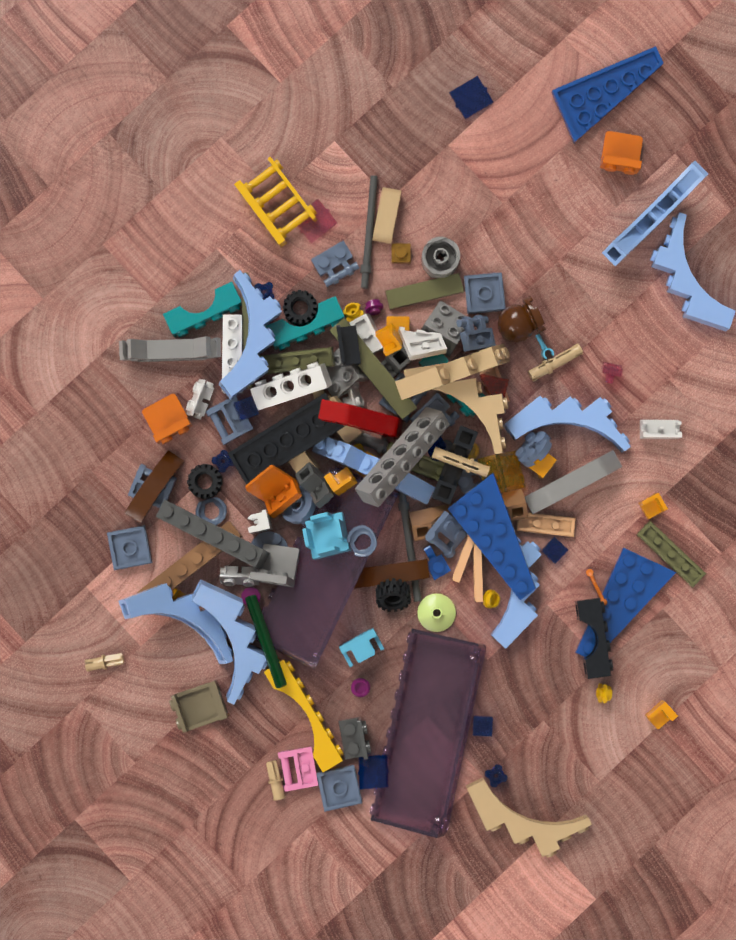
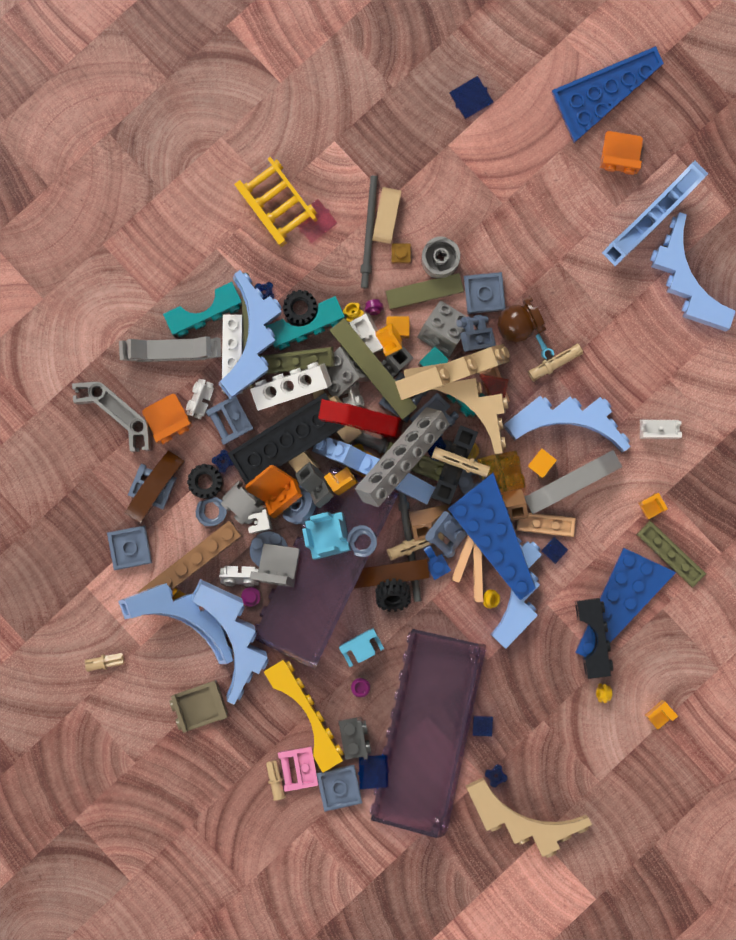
dark grey arch [156,499,270,569] -> none
clear blue plate [233,396,259,422] -> none
dark green axle [245,595,287,688] -> none
sand blue plate [311,240,360,287] -> none
black panel [336,325,361,367] -> none
white wing [398,327,447,361] -> none
yellowish green dish [417,593,456,632] -> none
sand blue plate [515,431,552,467] -> none
orange hinge [586,569,607,605] -> none
clear pink tile [601,361,623,384] -> none
none -> light grey piece [72,382,152,452]
none -> light grey brick [221,481,266,525]
none -> tan pin [387,532,444,560]

